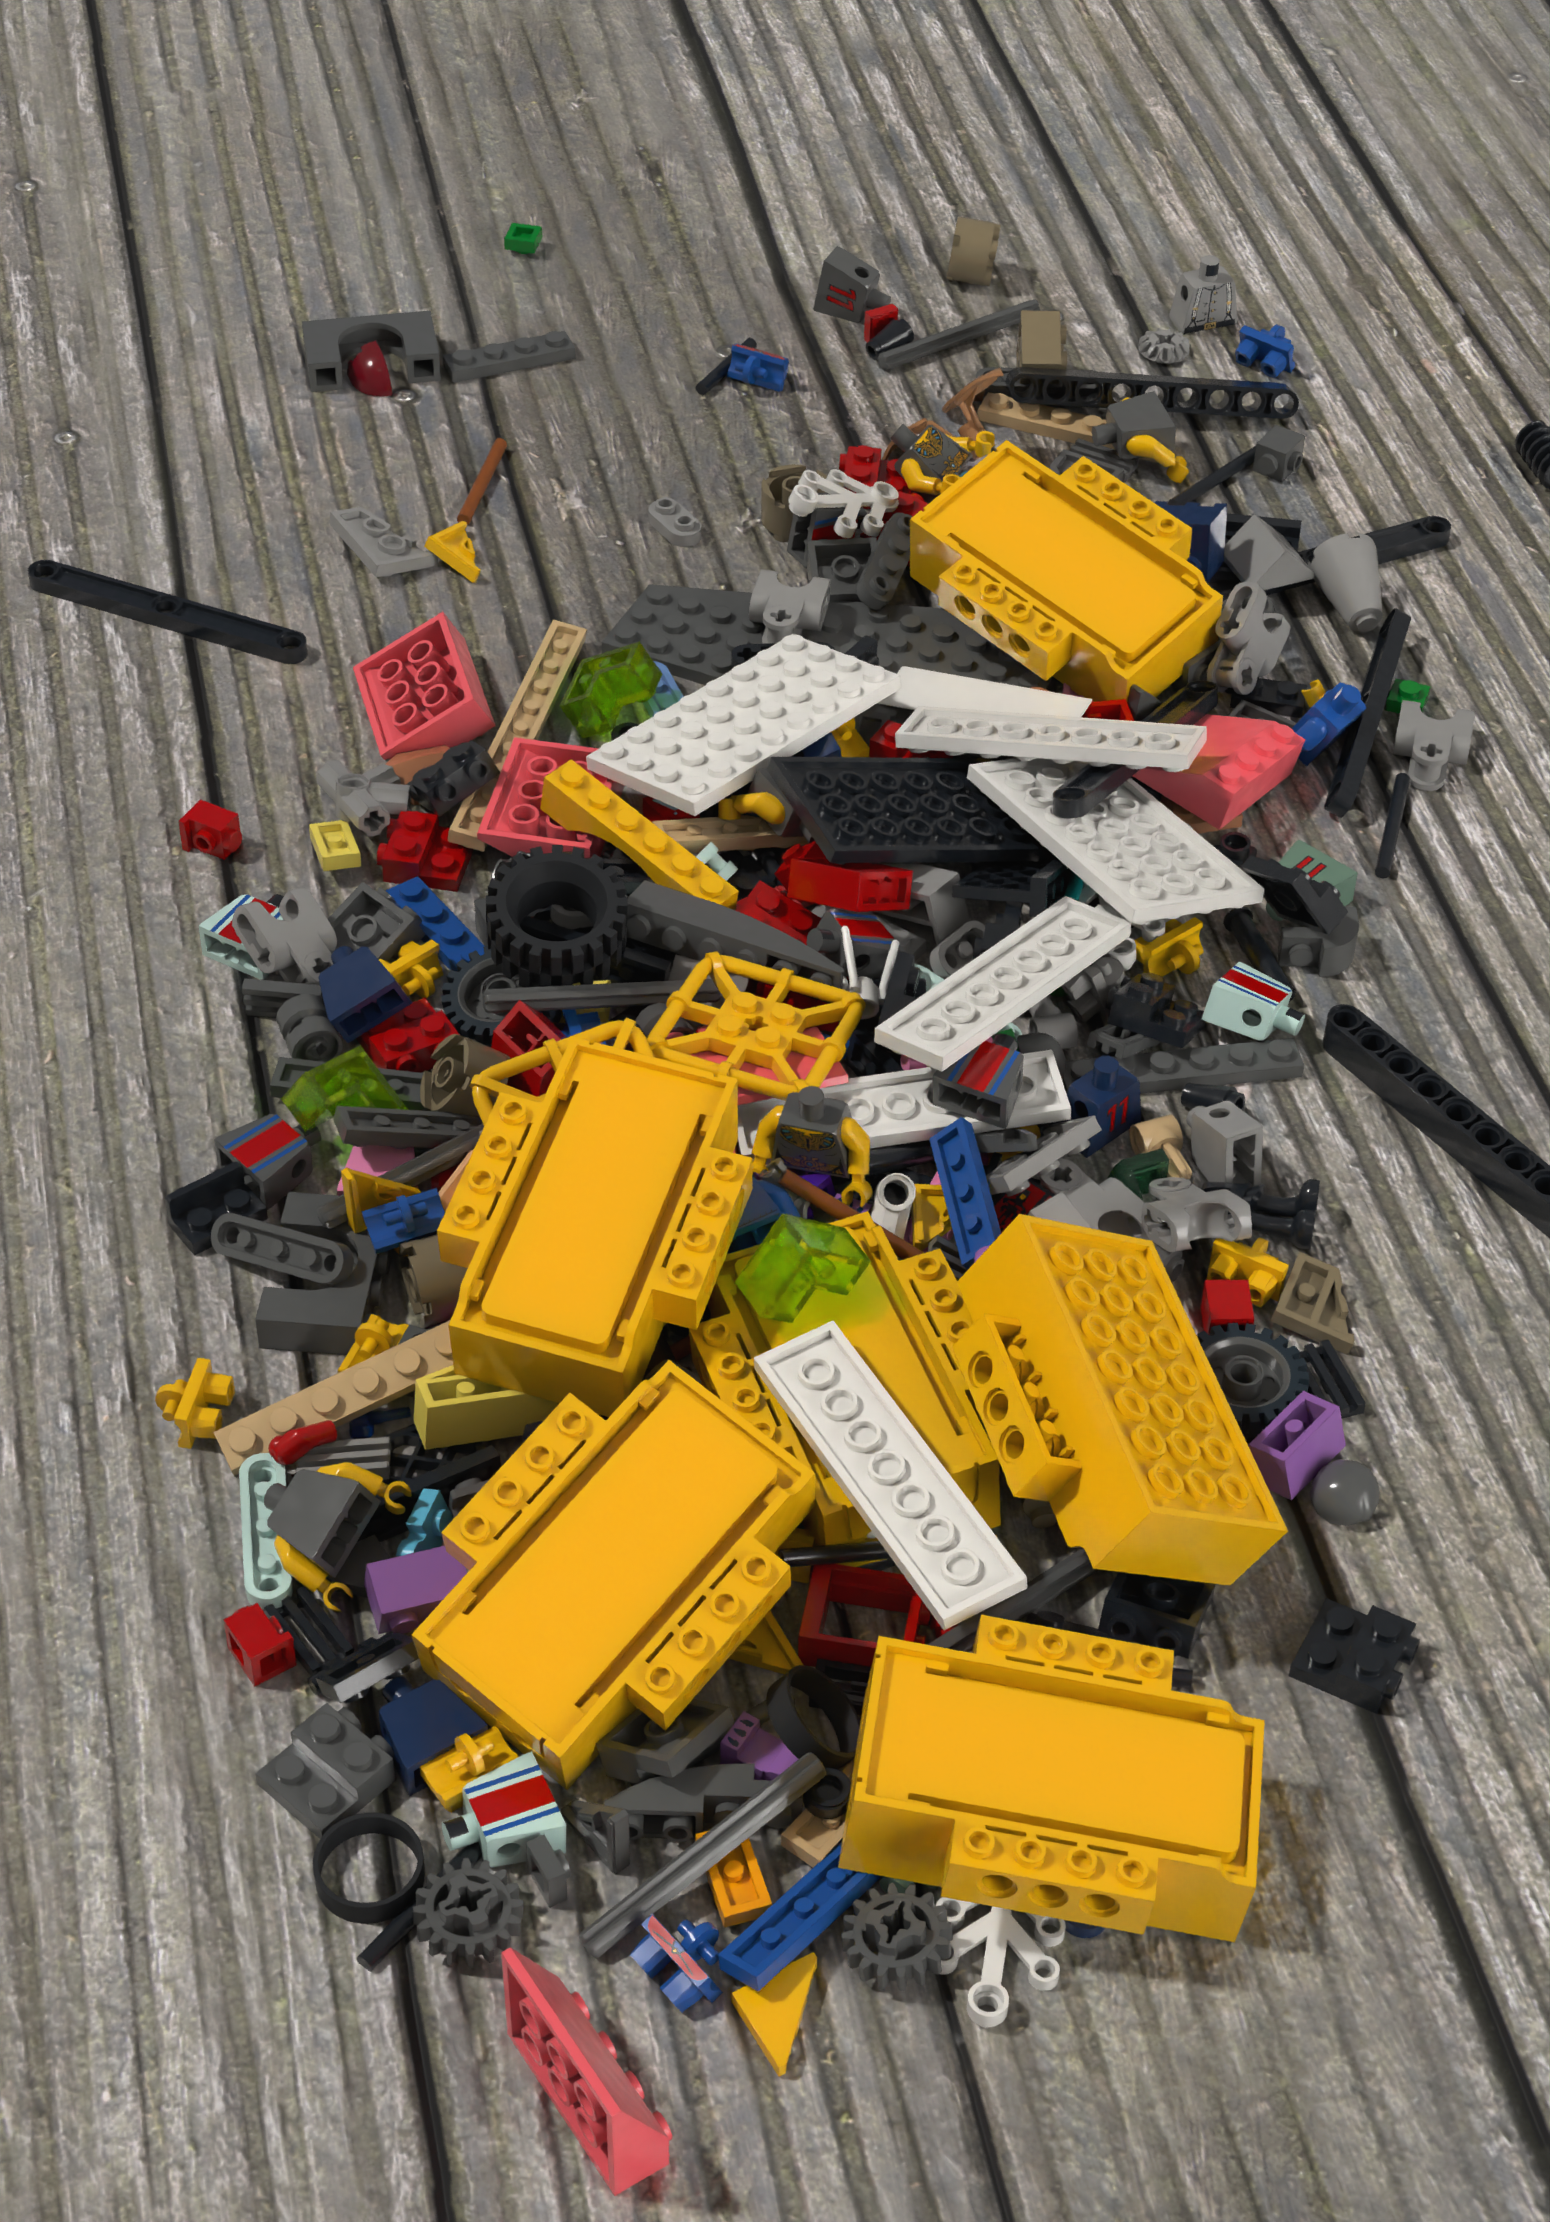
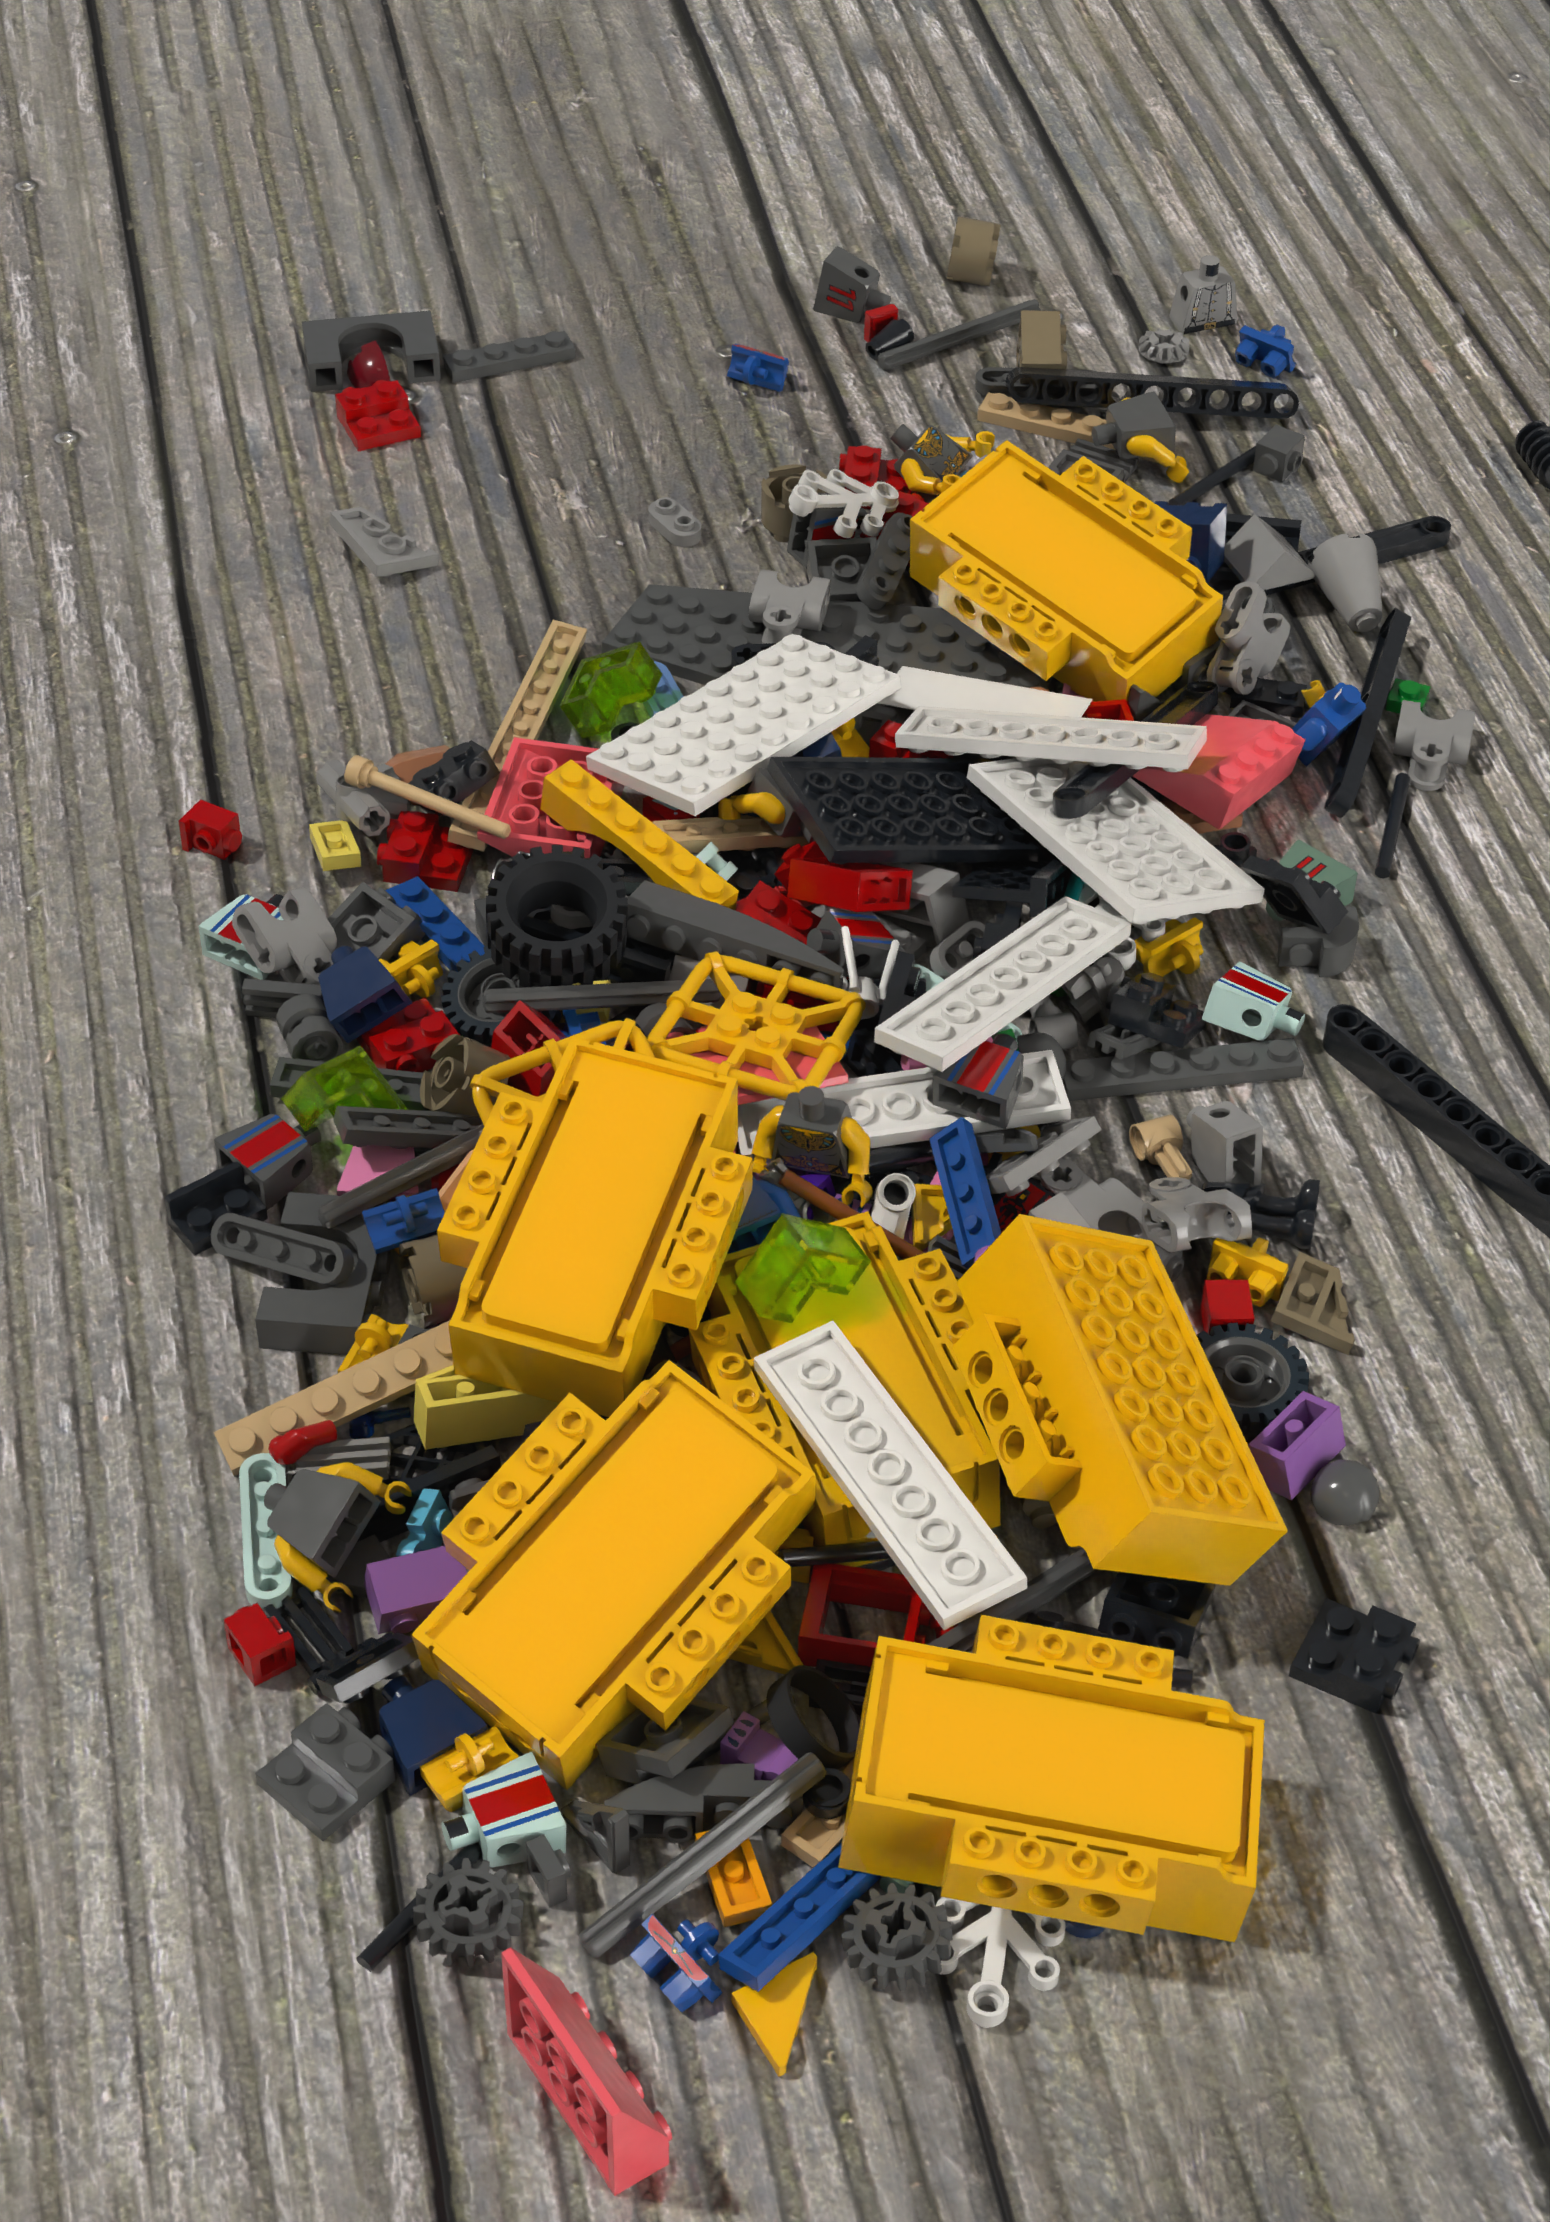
black beam [28,560,308,664] -> none
yellow hips [155,1358,235,1449] -> none
black tyre [313,1812,425,1924] -> none
yellow tile [341,1168,421,1234] -> none
coral slope [353,612,496,760] -> none
yellow tile [424,521,480,583] -> none
dark orange bar [457,438,507,525] -> none
green plate [504,223,543,254] -> none
black bar [696,338,757,395] -> none
medium nougat plant [882,368,1004,460] -> none
dark blue torso [1061,1056,1141,1158] -> none
clear green plate [1108,1148,1170,1201] -> none
black cone [1181,1082,1245,1111] -> none
black pin [1223,906,1296,1002] -> none
black tile [1296,1339,1366,1419] -> none
none -> red plate [335,380,421,451]
none -> tan piece [344,755,511,839]

